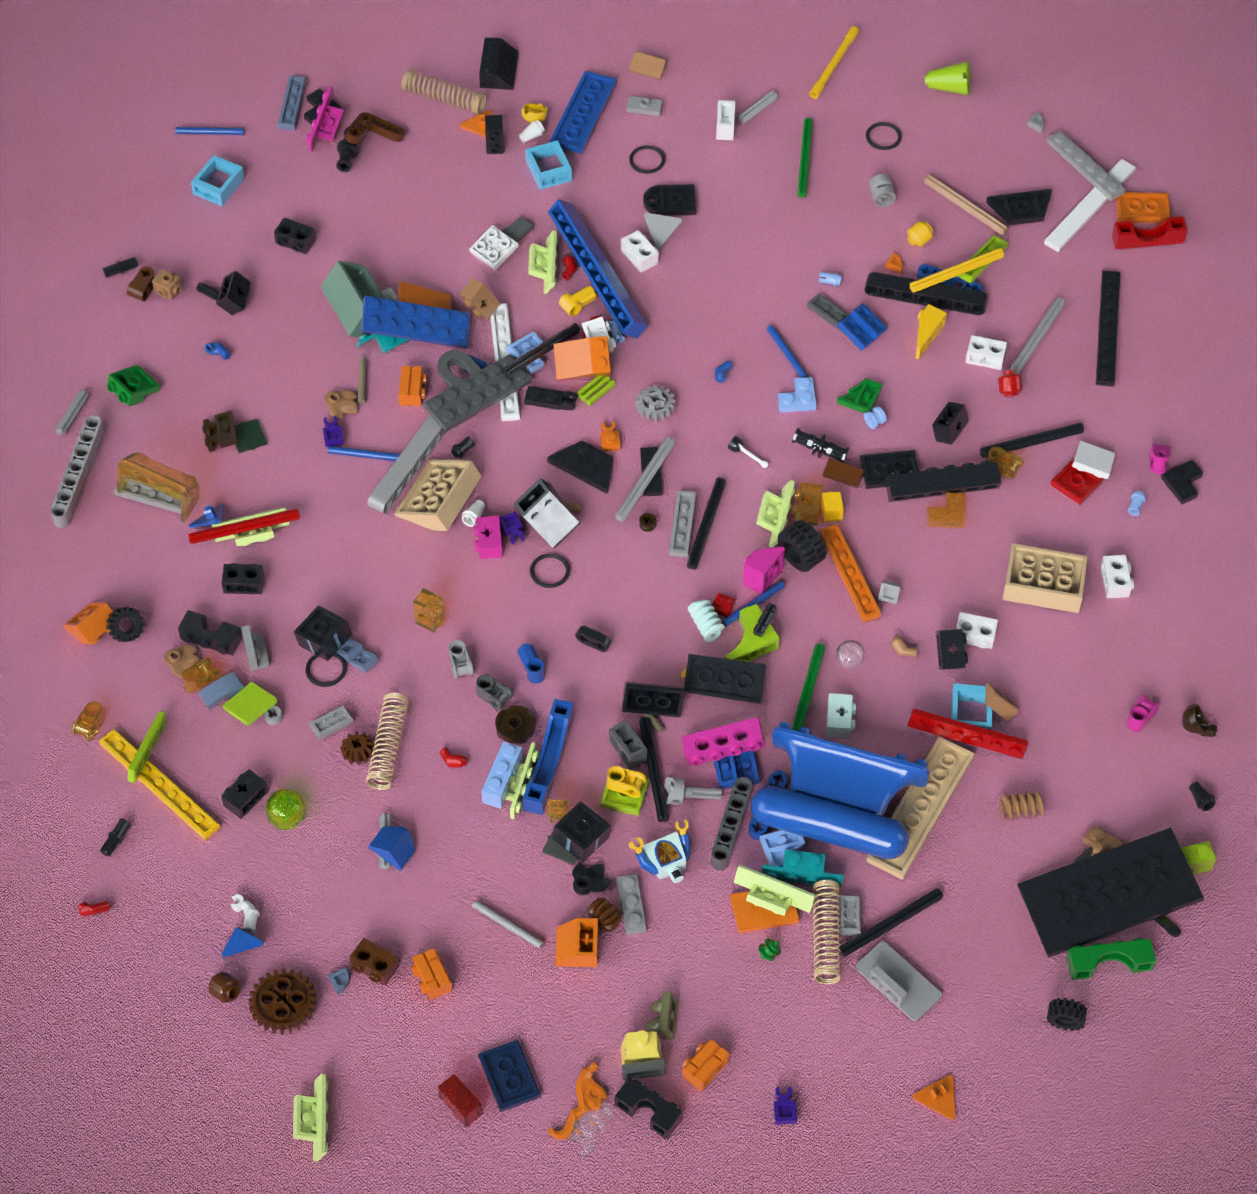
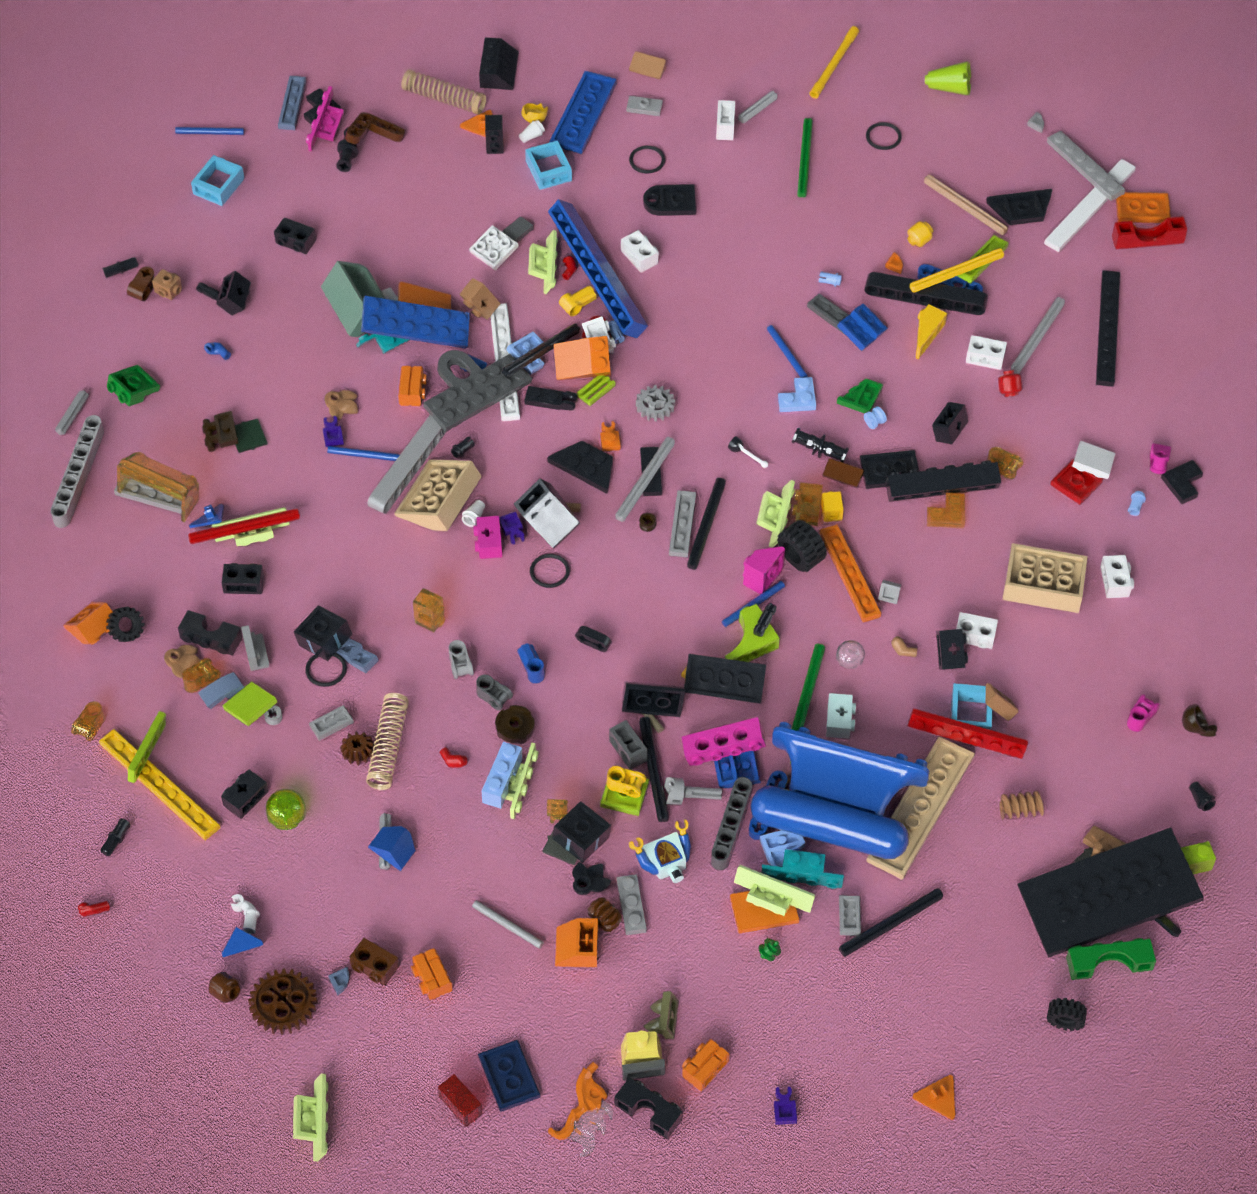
dark tan bar [358,357,366,404] -> none
blue arch [523,699,574,815] -> none
light grey piece [644,213,682,249] -> none
light aqua piece [688,600,725,642] -> none
red tile [711,593,736,617] -> none
blue arm [715,360,733,383] -> none
tan piece [813,880,841,984] -> none
light grey bracket [856,941,942,1021] -> none
light grey wheel [869,174,896,207] -> none
black axle [980,423,1084,458] -> none

